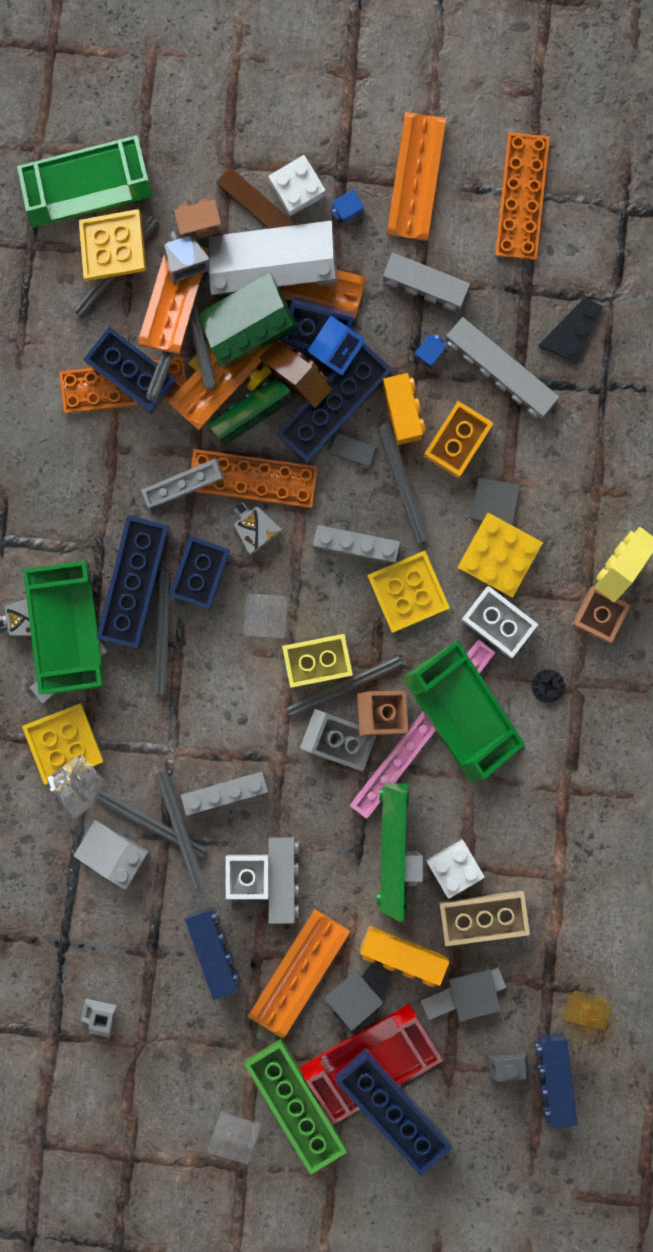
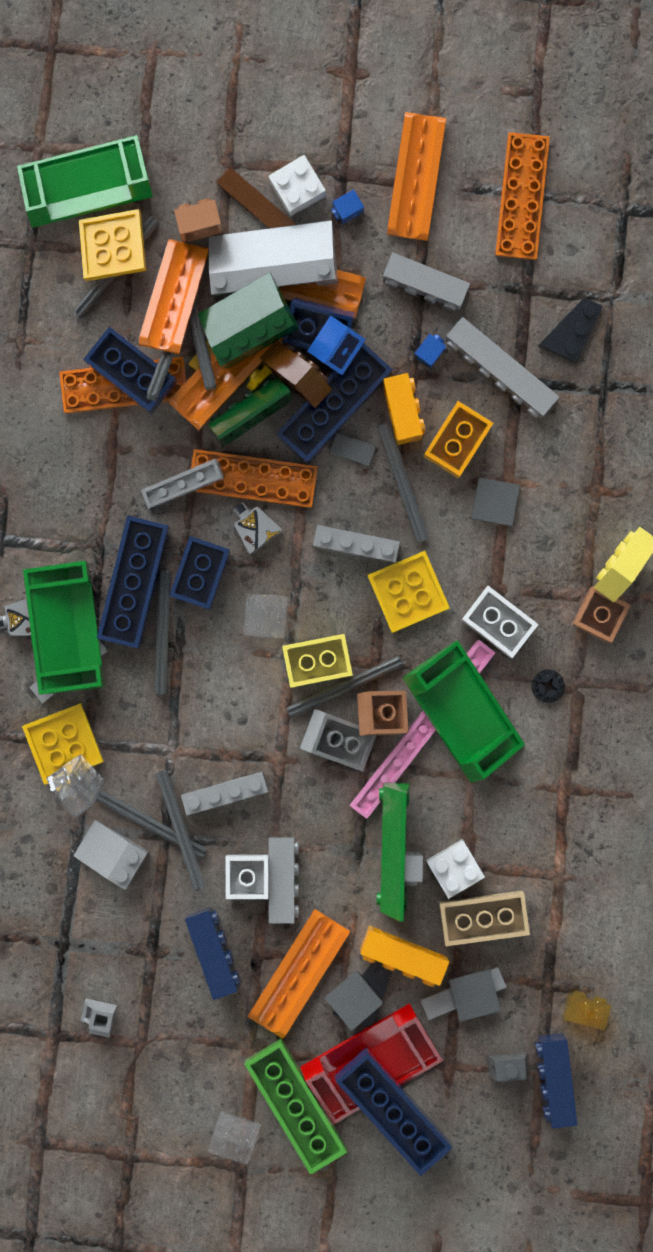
dark grey torso [164,231,209,283] -> none
yellow plate [457,512,543,598] -> none

